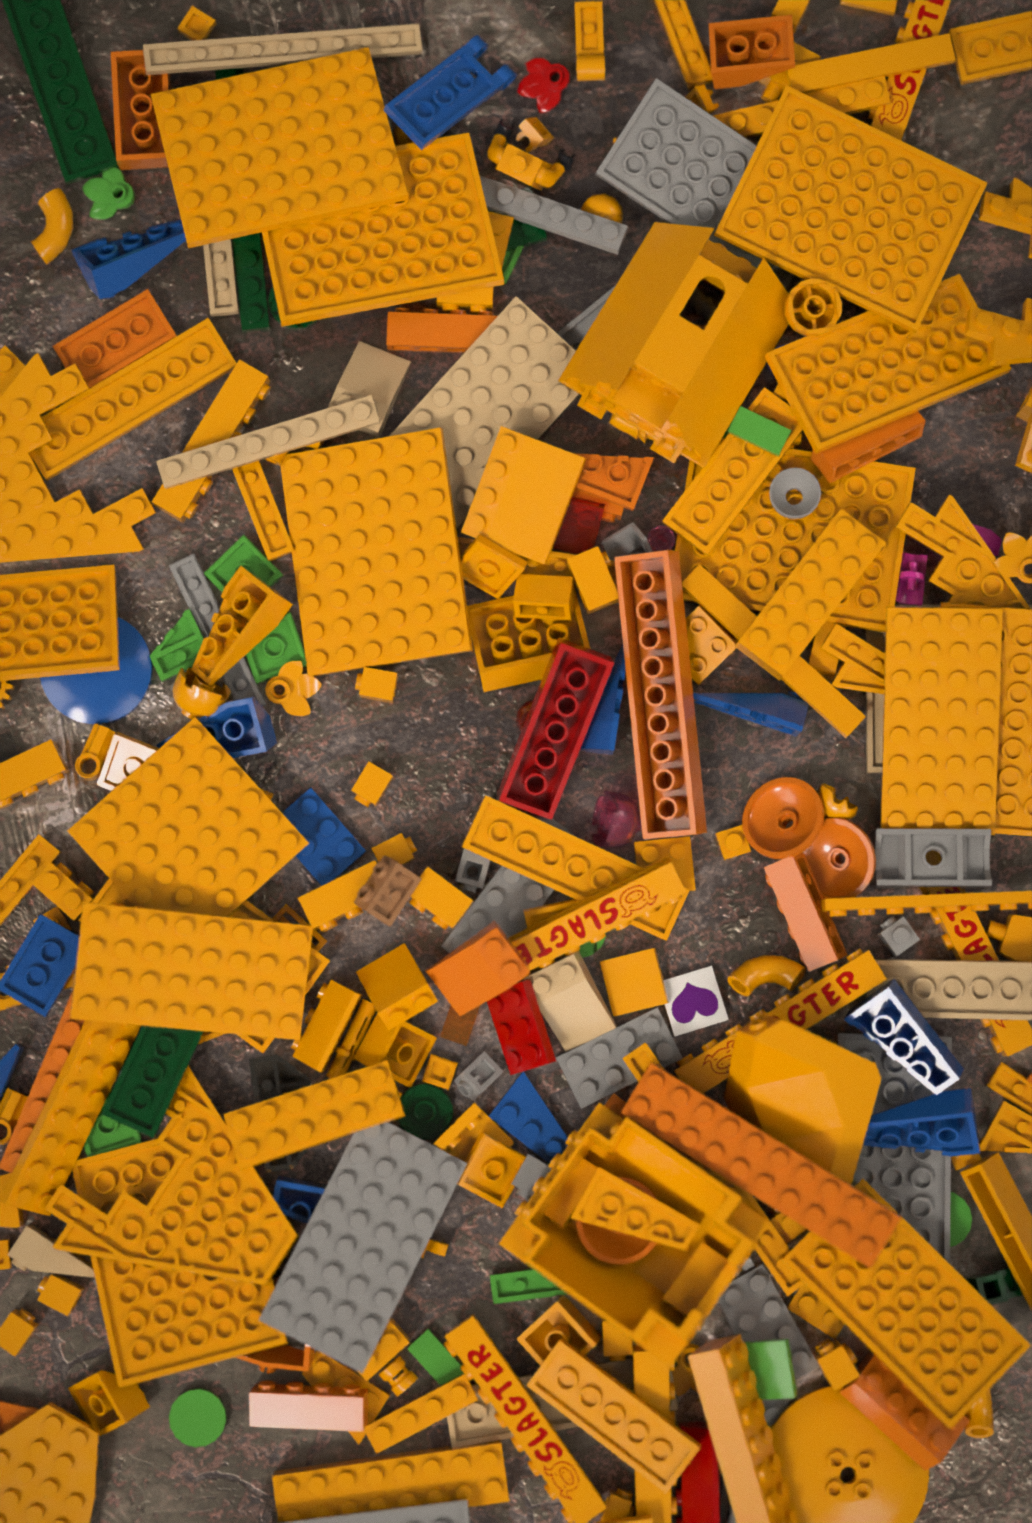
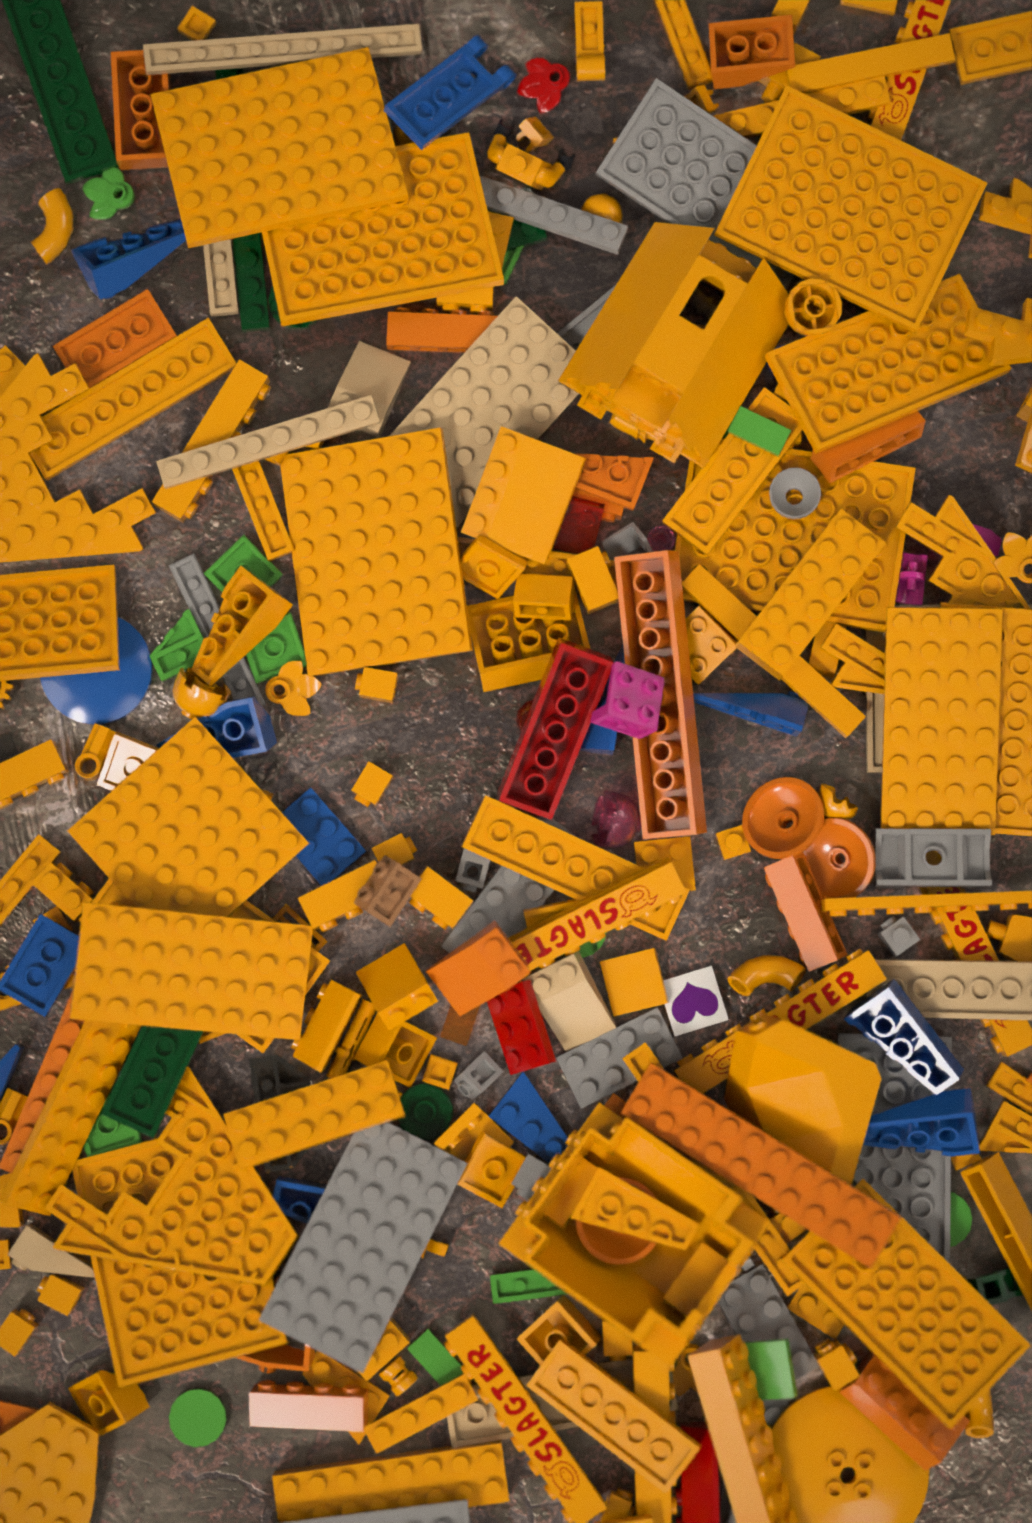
none -> dark pink bracket [590,662,664,739]

